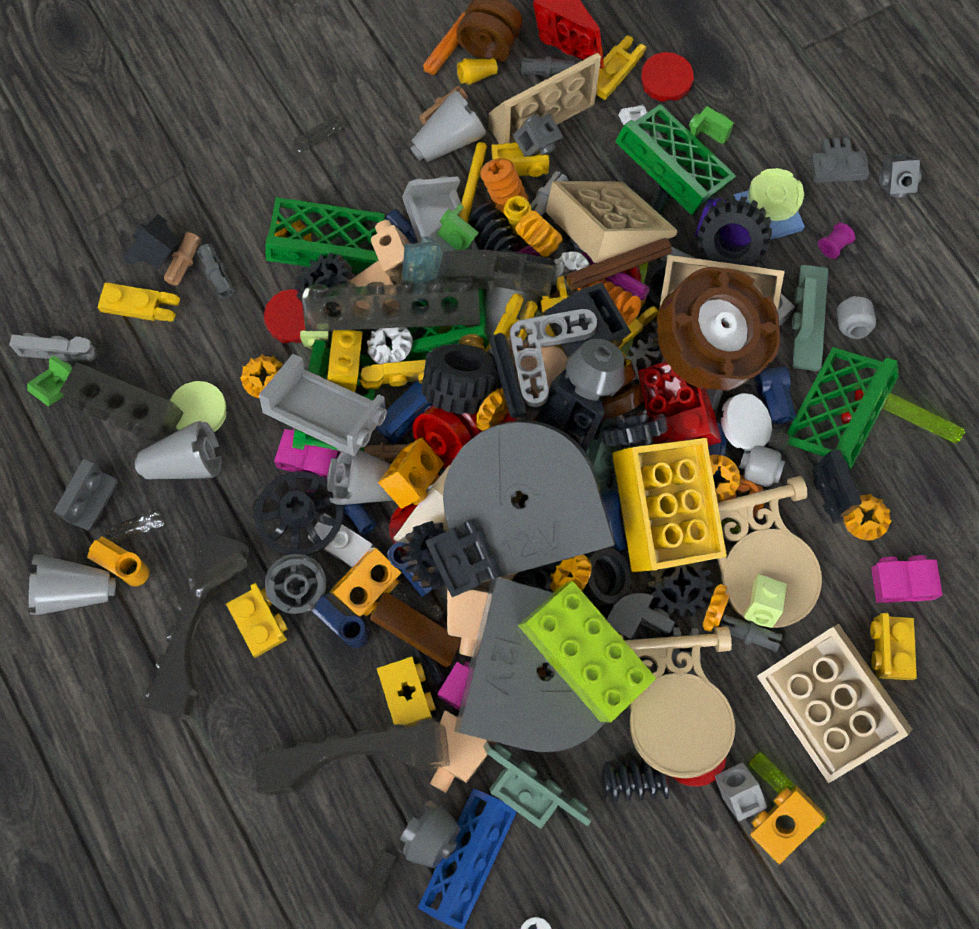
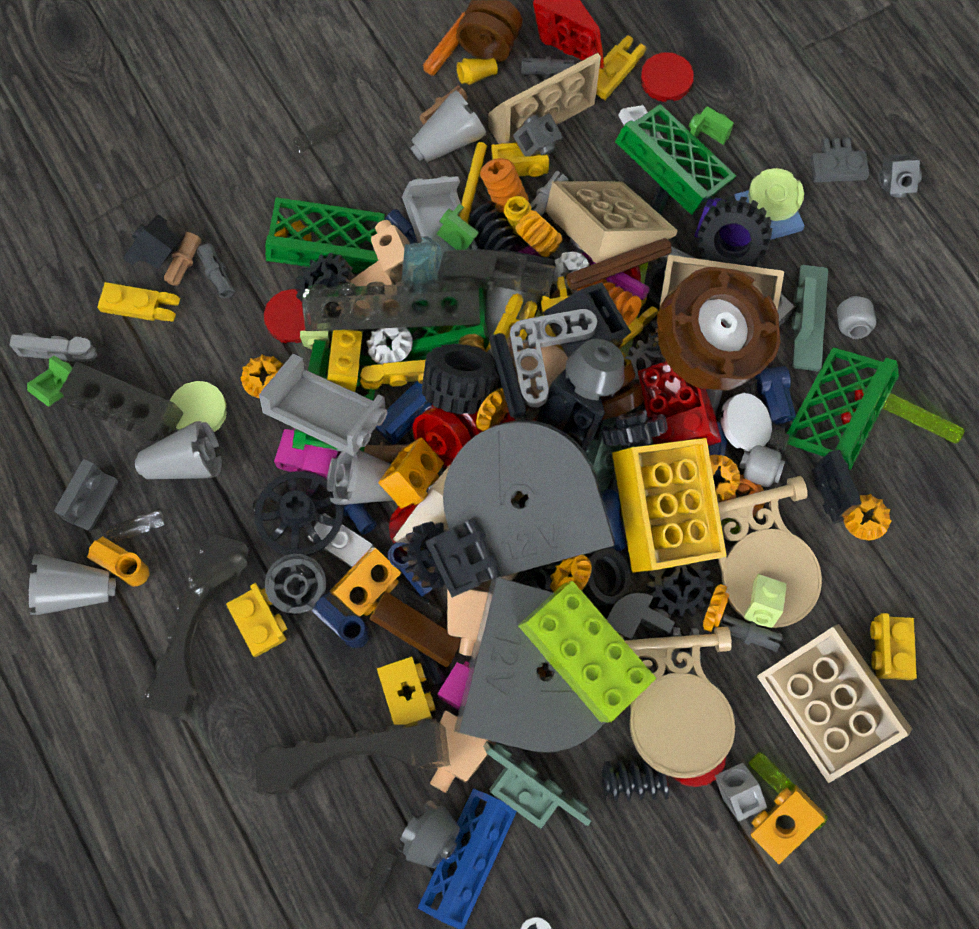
magenta bush [818,222,855,259] -> none
dark pink brick [871,555,943,603] -> none

